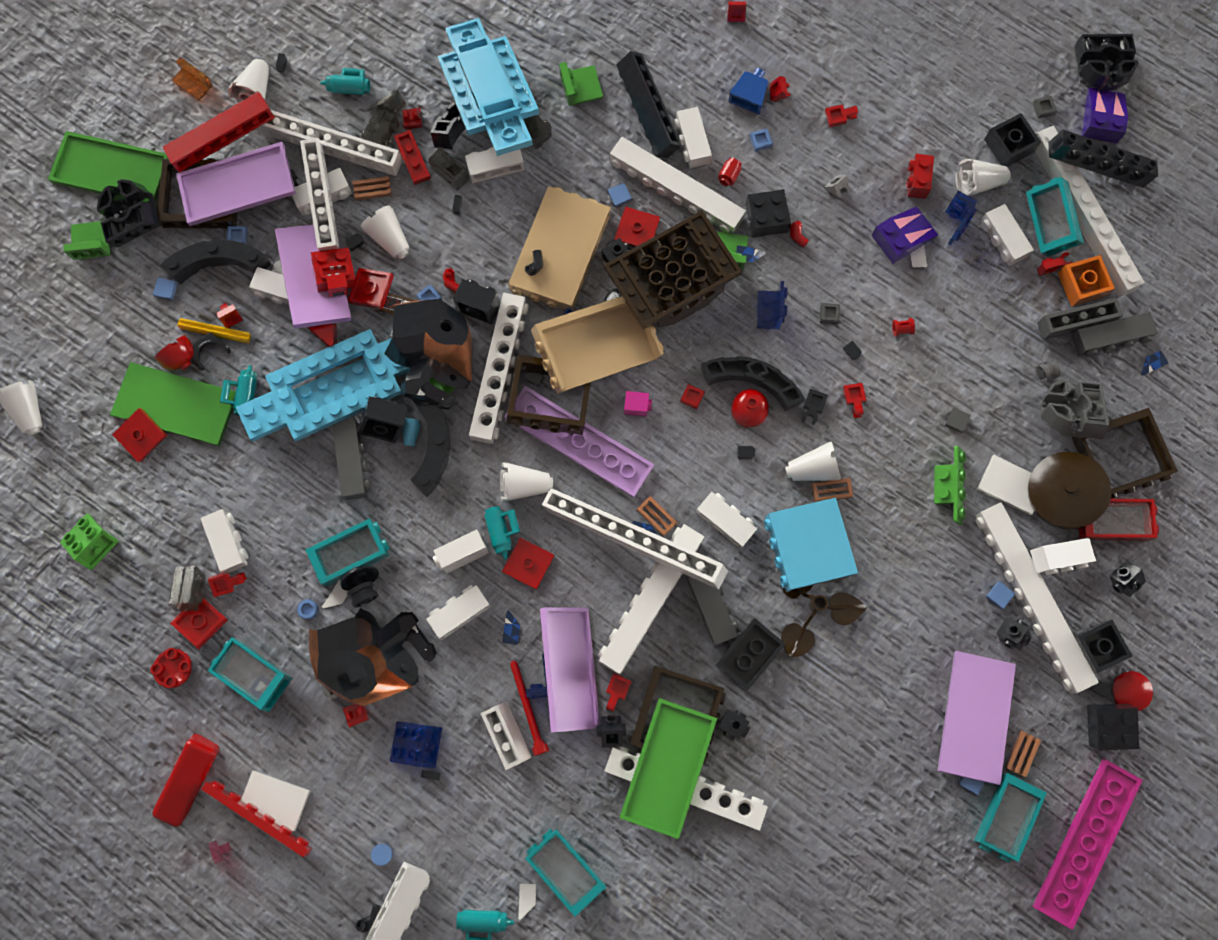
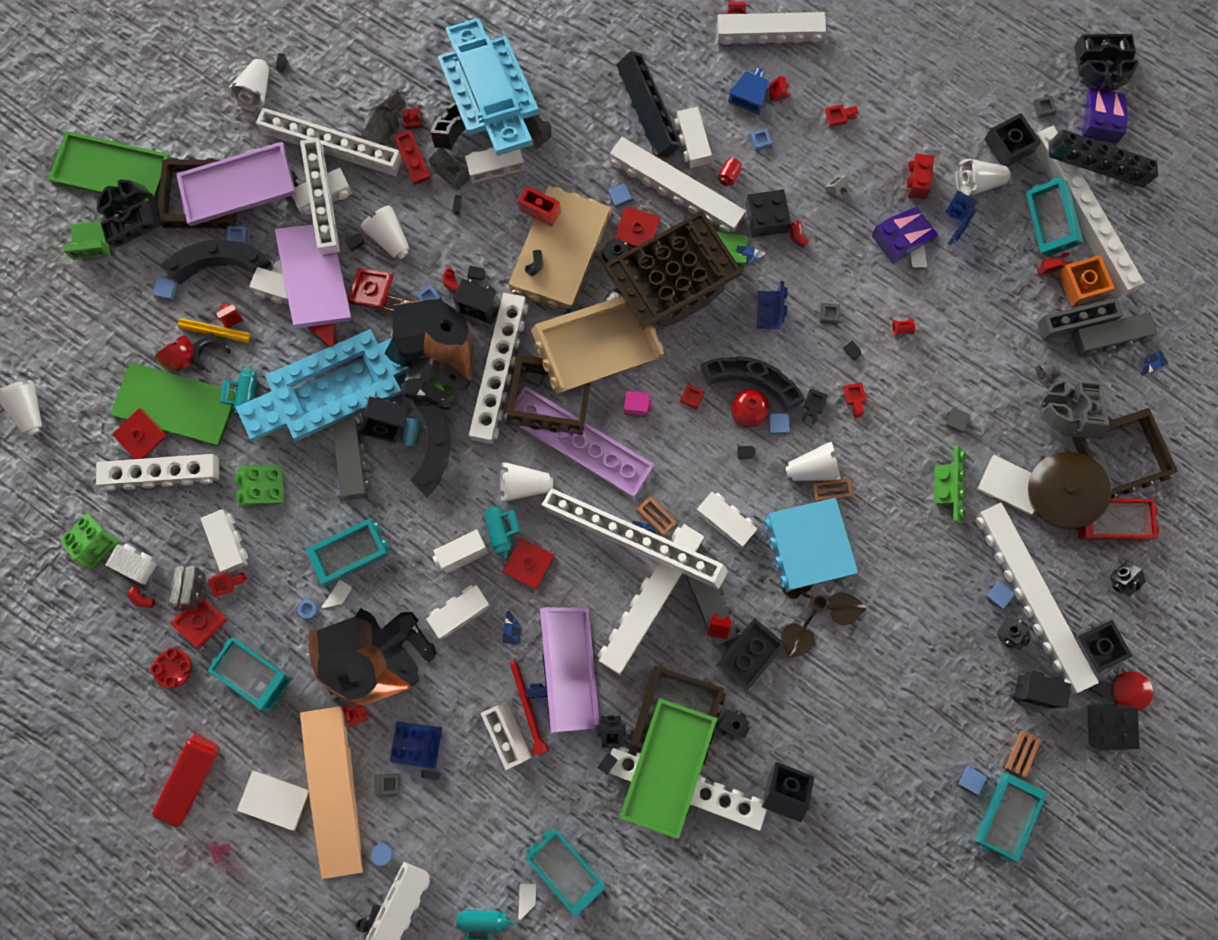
red brick [162,92,275,173] -> none
clear orange panel [172,57,213,100] -> none
red plate [201,780,313,857] -> none
red piece [311,247,356,297] -> none
teal piece [320,68,371,95] -> none
black dish [340,566,379,591] -> none
black wheel [347,581,379,608] -> none
nougat tile [353,176,392,201] -> none
bright green bracket [559,62,603,106] -> none
red plate [606,673,632,711] -> none
lavender tile [937,651,1016,785] -> none
white brick [981,204,1034,266] -> none
white brick [1030,538,1096,575] -> none
dark pink plate [1032,759,1143,930] -> none
none -> white brick [96,454,219,491]
none -> white brick [106,543,157,584]
none -> red arm [127,586,155,608]
none -> bright green bracket [235,465,284,508]
none -> light nougat slope [300,706,363,879]
none -> dark grey slope [374,773,399,795]
none -> black piece [467,266,486,281]
none -> red brick [518,186,561,227]
none -> black piece [597,752,618,775]
none -> red tile [707,613,732,639]
none -> white brick [716,12,826,45]
none -> black brick [761,762,815,823]
none -> medium blue tile [769,414,790,434]
none -> black brick [1014,671,1072,709]

